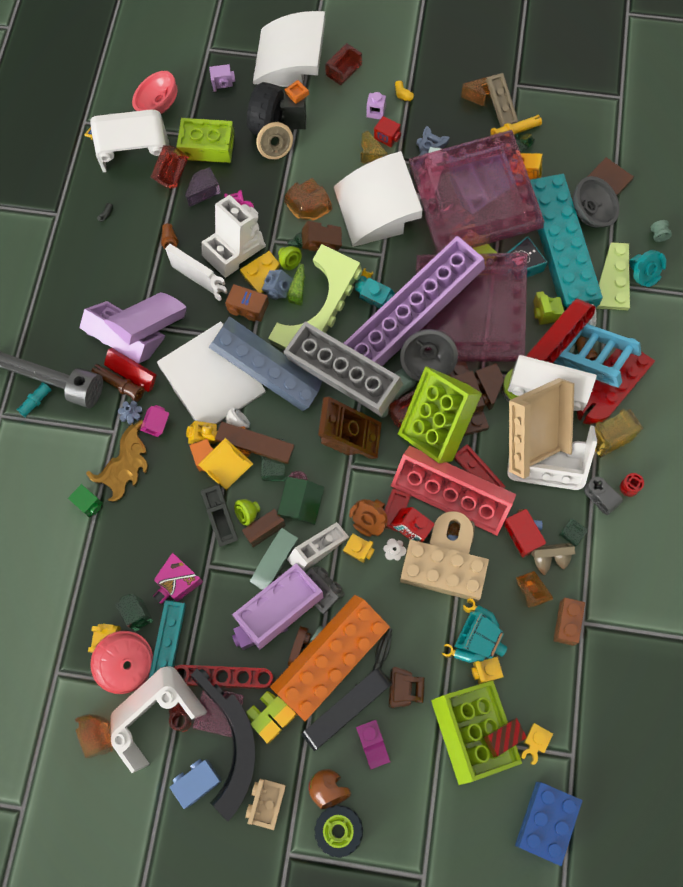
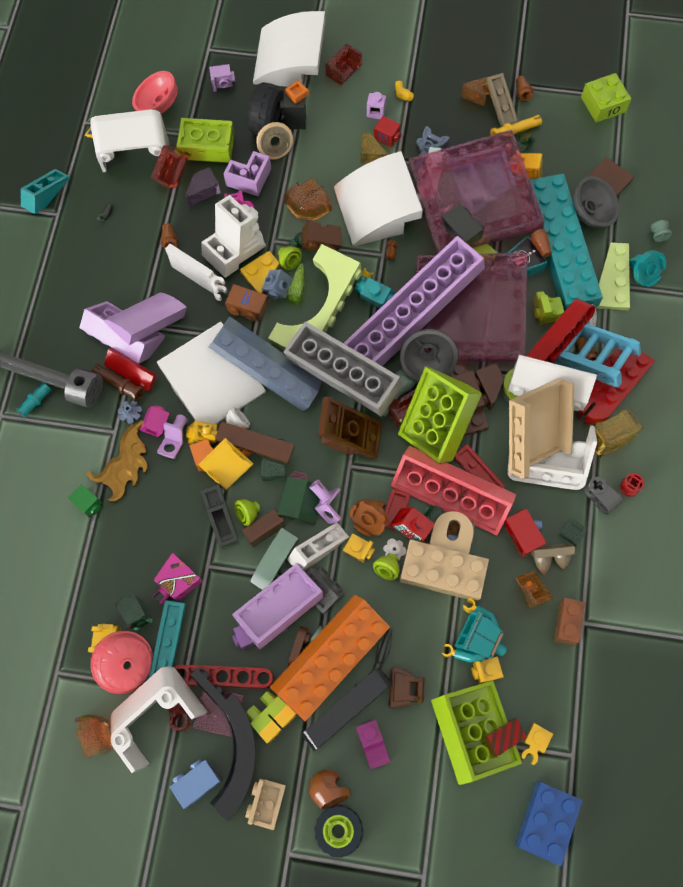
none -> teal slope [21,169,69,214]
none -> lavender bracket [157,415,188,459]
none -> lavender brick [224,151,271,196]
none -> lavender bracket [309,479,341,524]
none -> lime brick [373,553,400,580]
none -> dark orange piece [386,240,397,260]
none -> clear green tile [424,506,443,524]
none -> pearl dark grey brick [442,203,483,247]
none -> dark orange cone [516,76,533,101]
none -> dark orange cone [531,229,552,258]
none -> lime brick [581,73,631,123]

